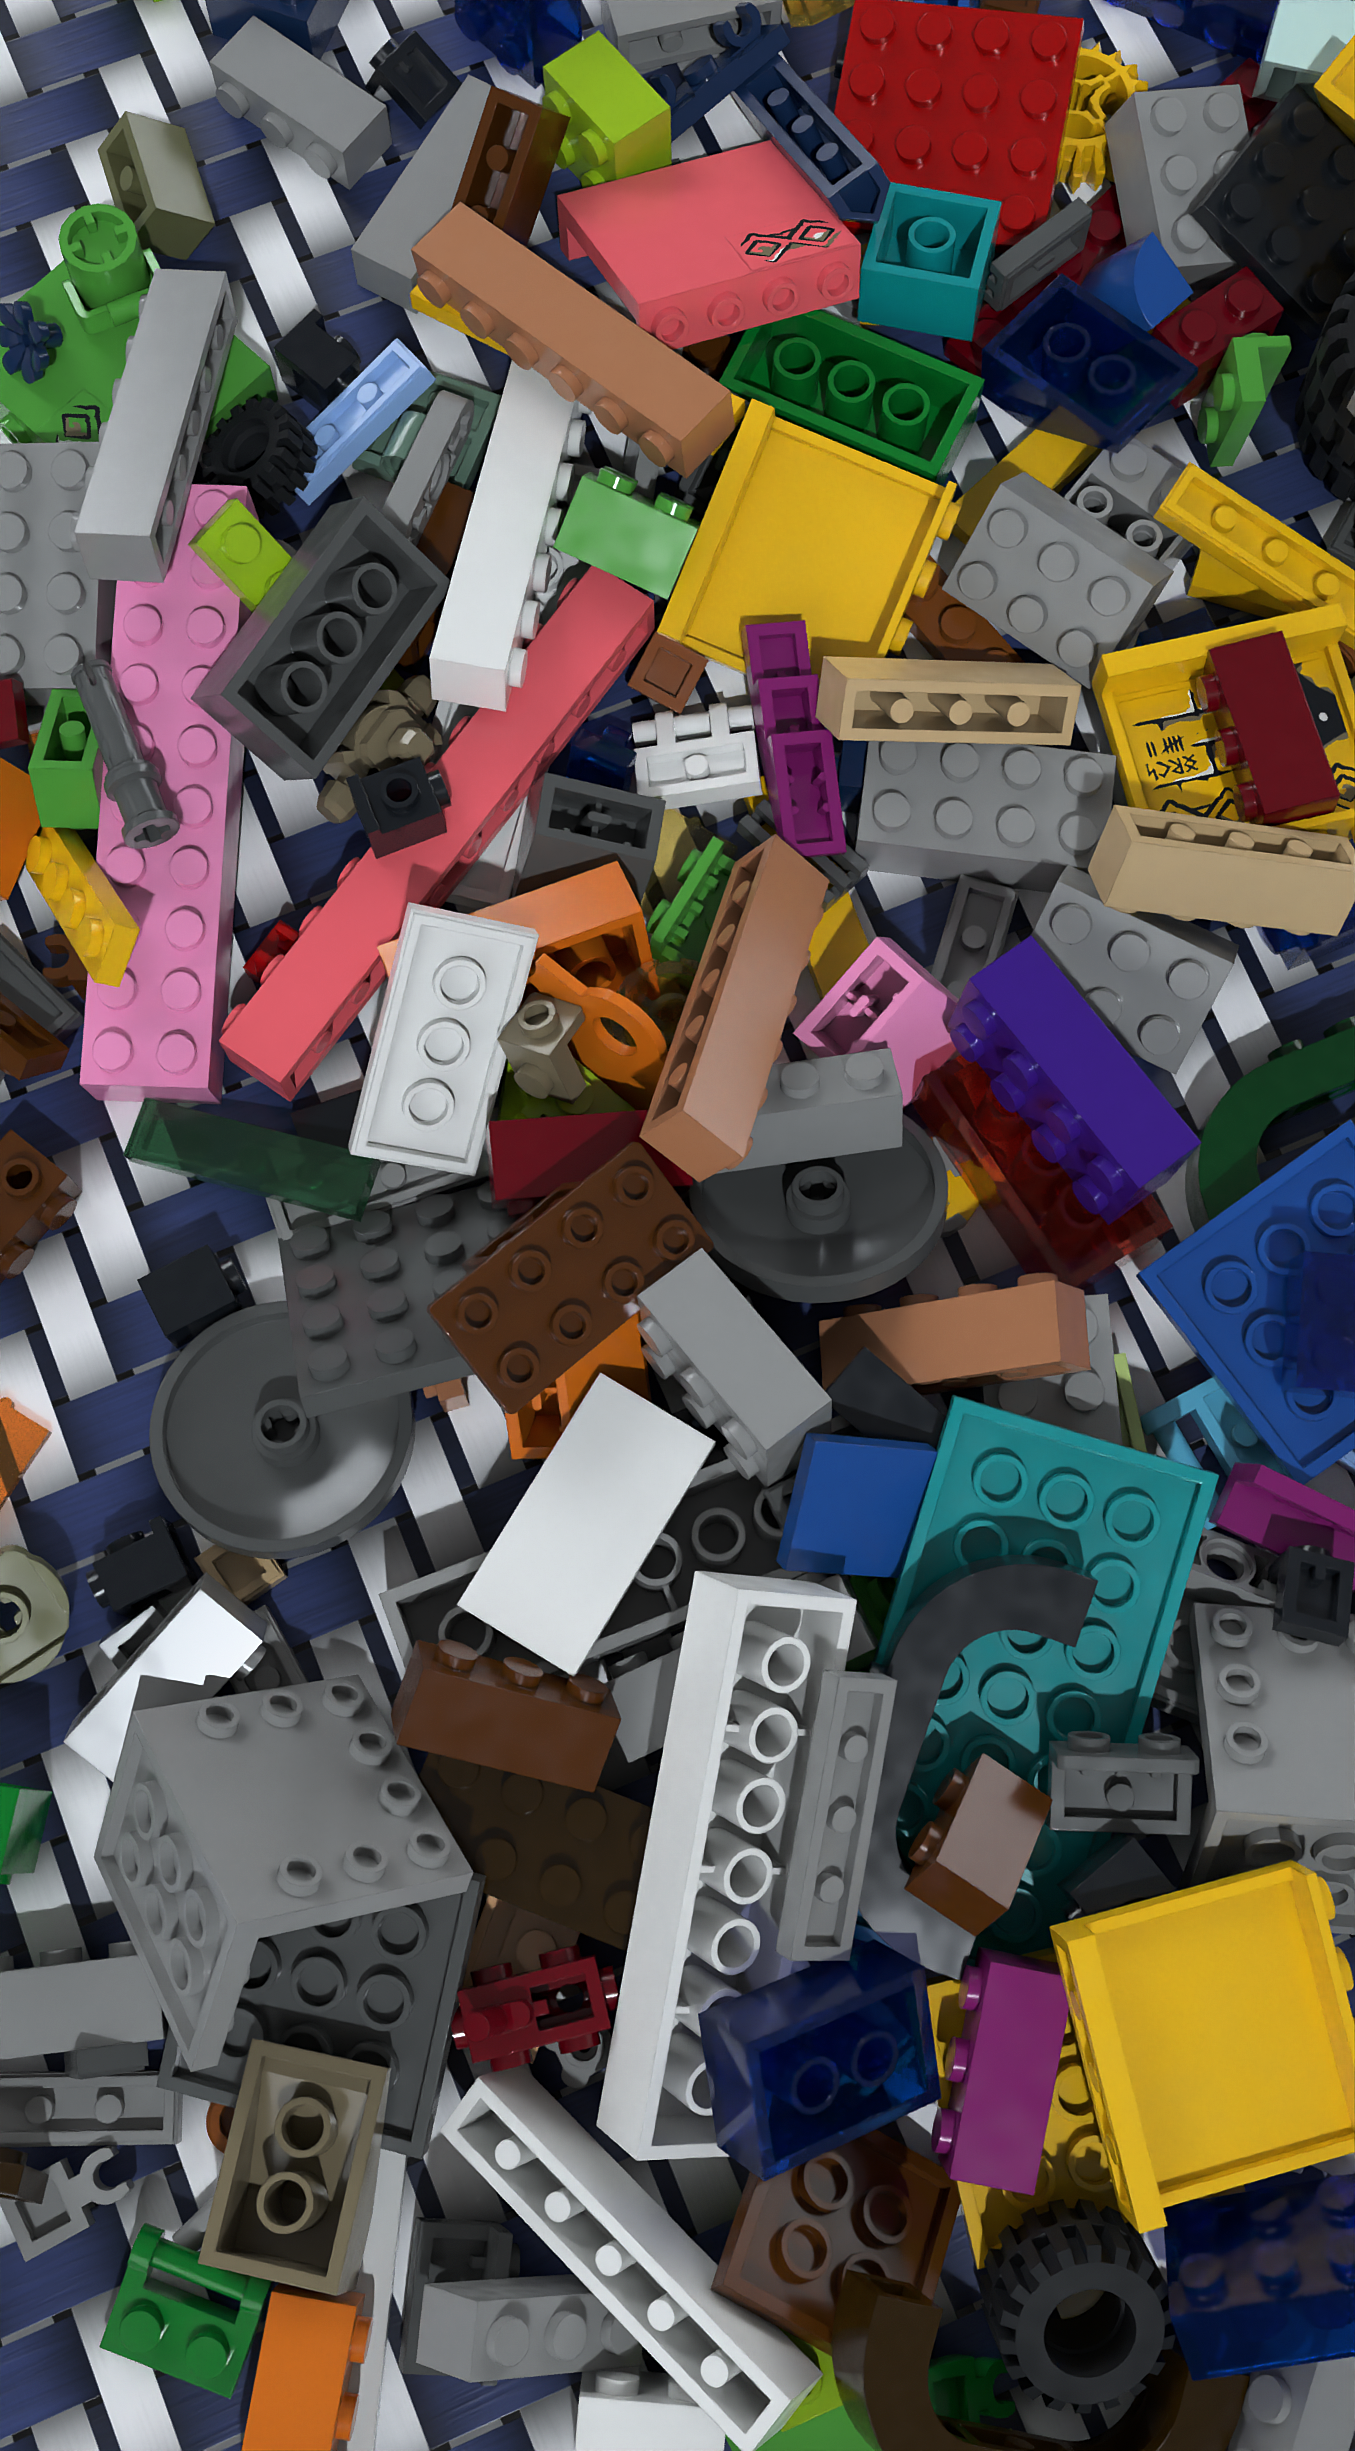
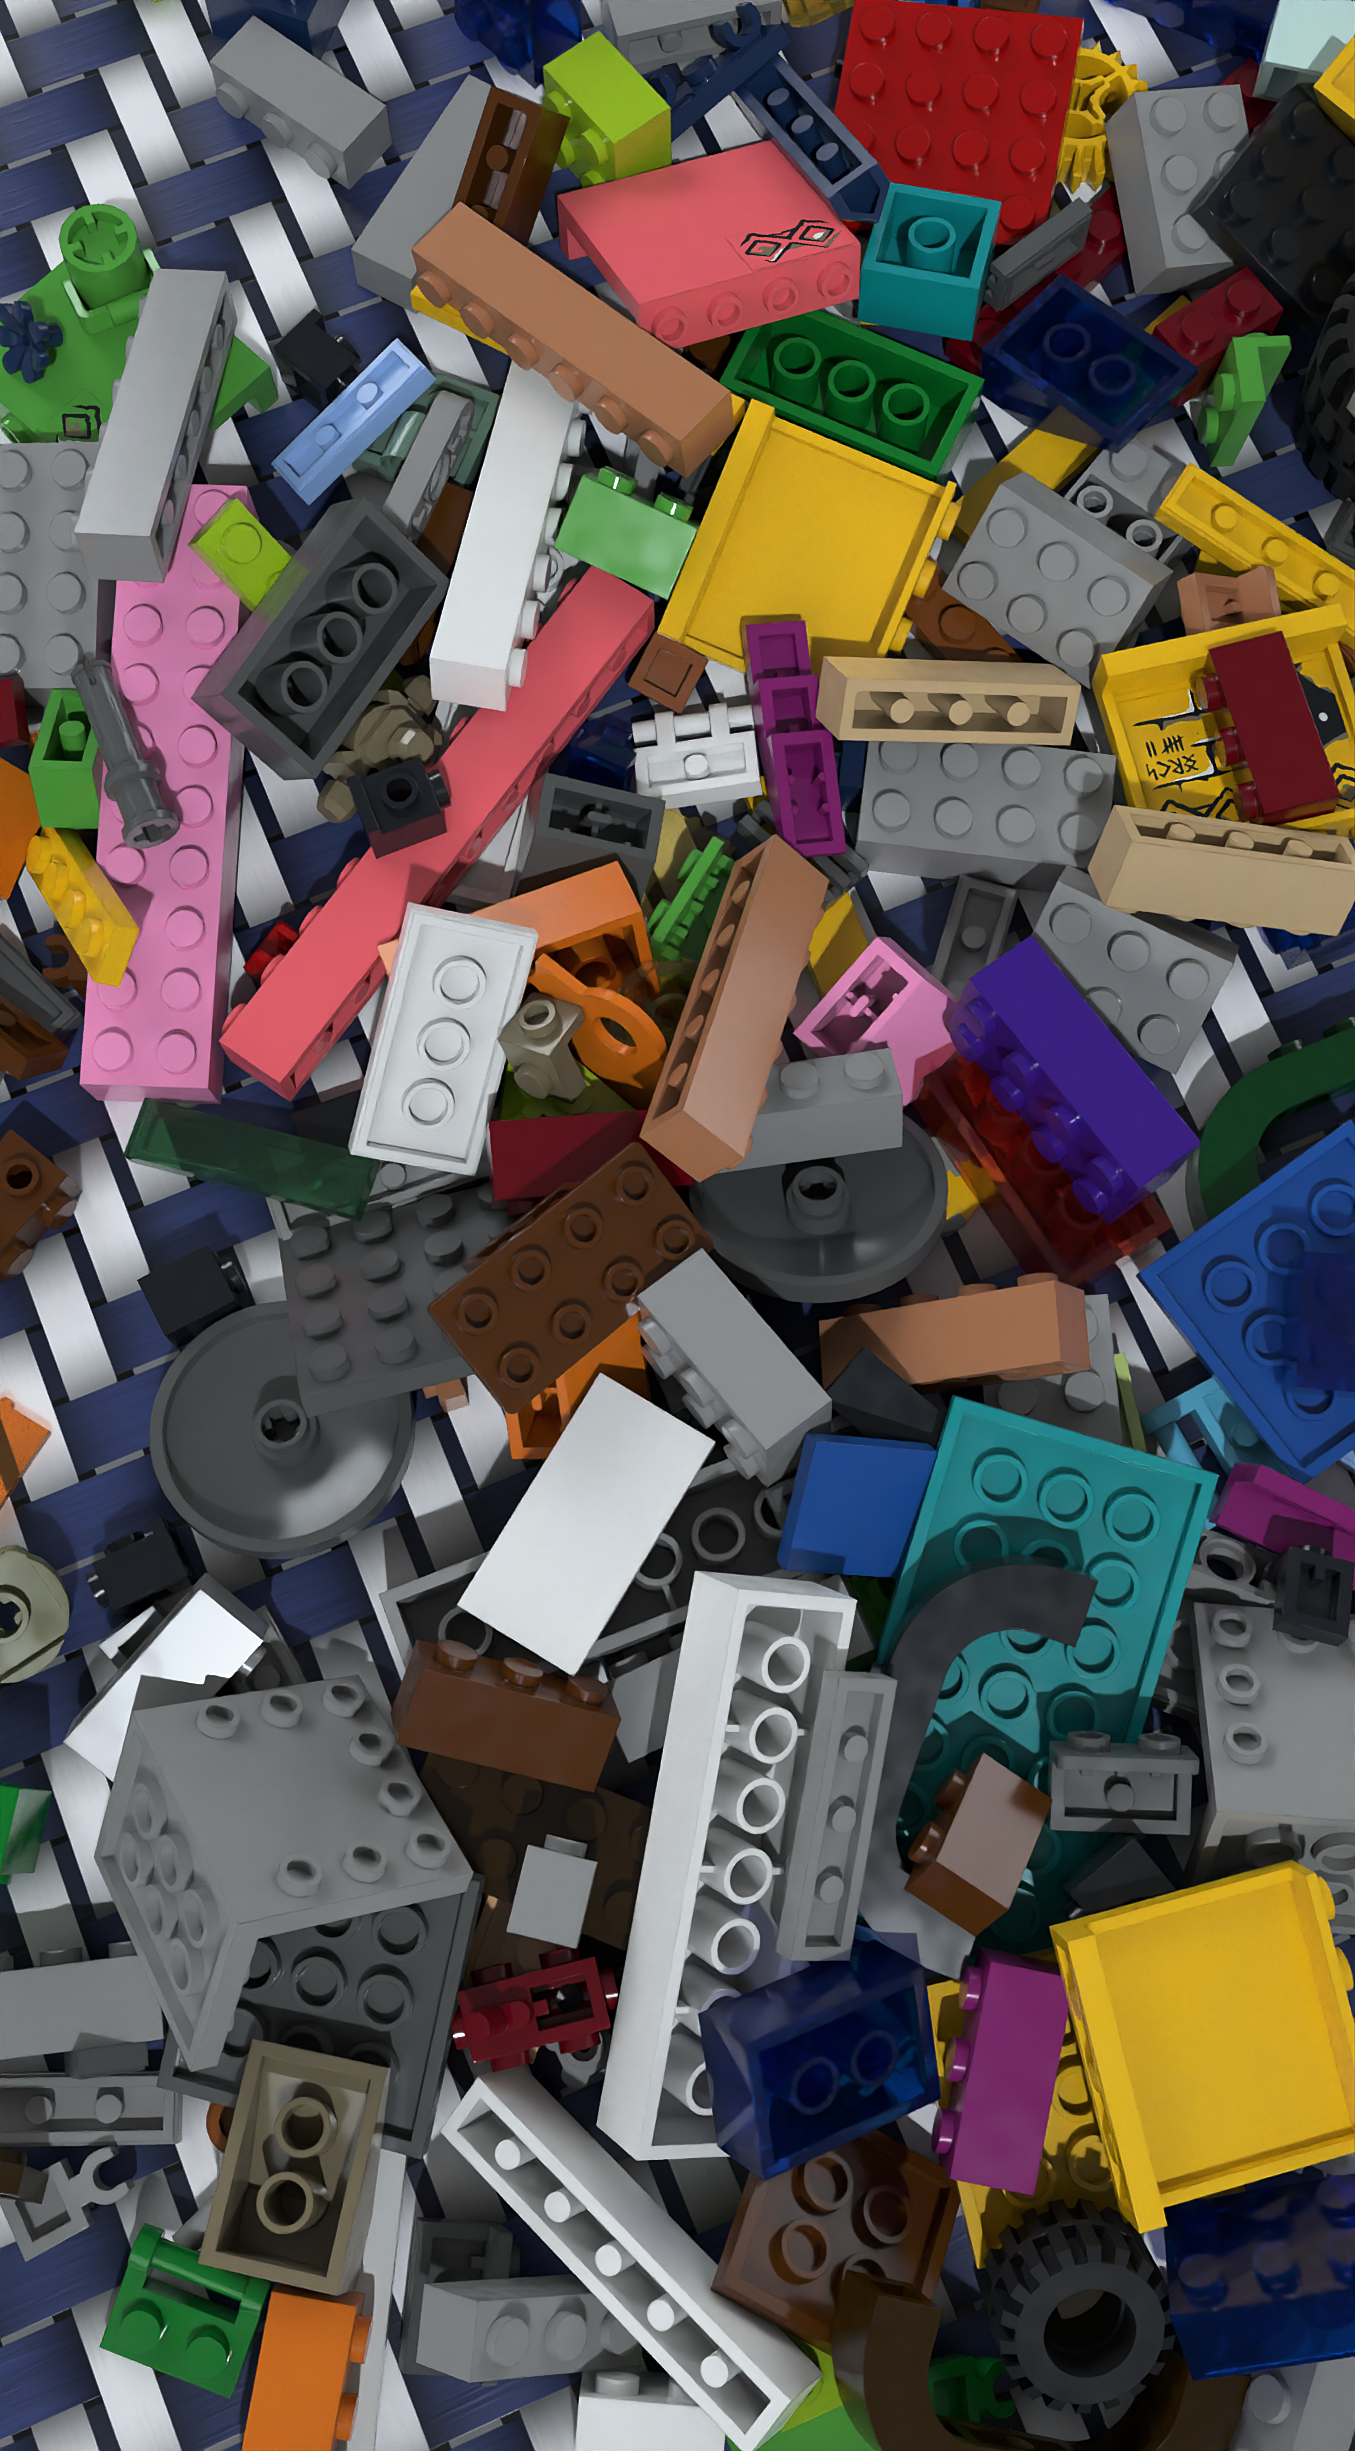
olive brick [98,111,215,260] -> none
tan tile [194,1544,288,1606] -> none
black tyre [201,397,317,519] -> none
black bracket [365,30,462,130] -> none
blue brick [1077,232,1193,357] -> none
none -> light grey brick [506,1834,598,1949]
none -> nougat bracket [1177,566,1282,636]

